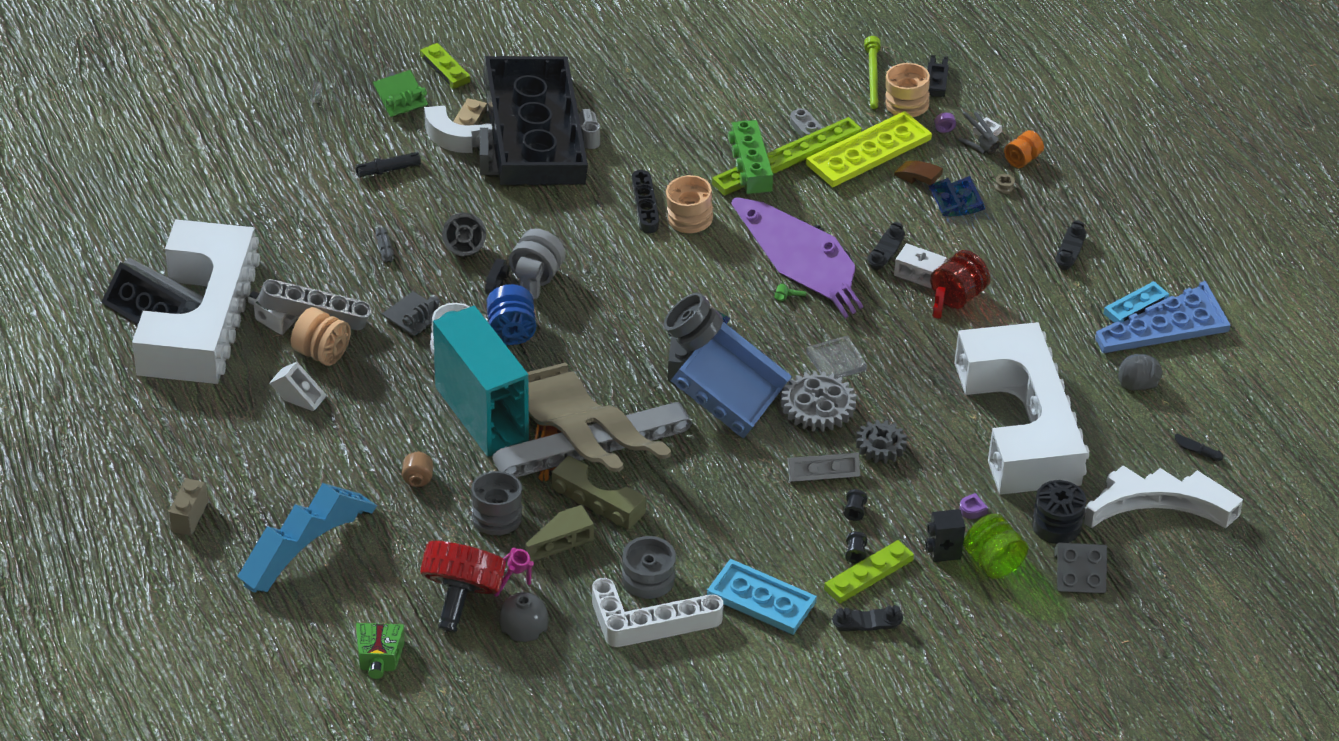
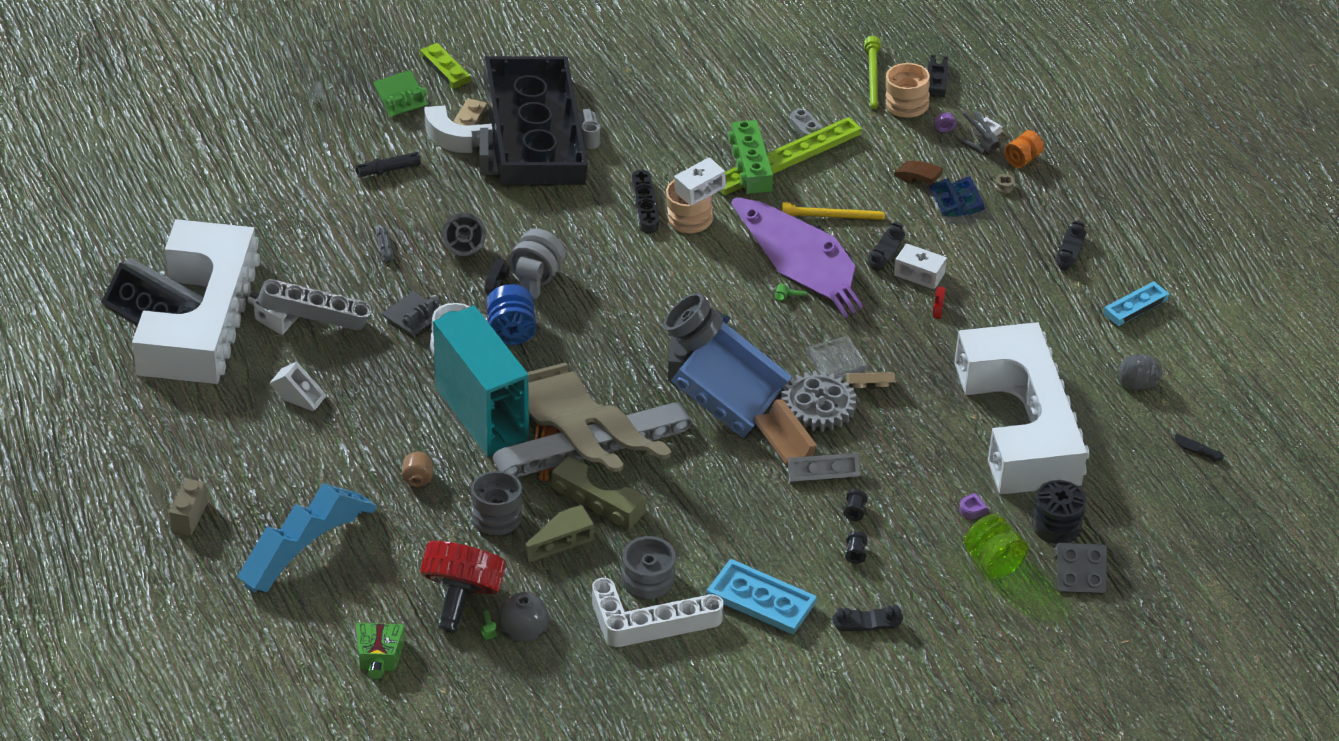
light nougat wheel [291,307,351,366] -> none
dark pink plant [494,548,534,597] -> none
neon yellow plate [806,111,932,188] -> none
lime plate [824,540,914,604] -> none
dark grey gear [856,420,907,464] -> none
black brick [925,509,966,562] -> none
clear red wheel [930,250,991,309] -> none
white arch [1084,466,1243,528] -> none
medium blue wing [1095,281,1231,353] -> none
none -> bright green hand [481,610,497,640]
none -> white brick [674,158,726,206]
none -> medium nougat panel [753,399,817,465]
none -> yellow piece [781,202,885,220]
none -> tan plate [846,372,895,388]

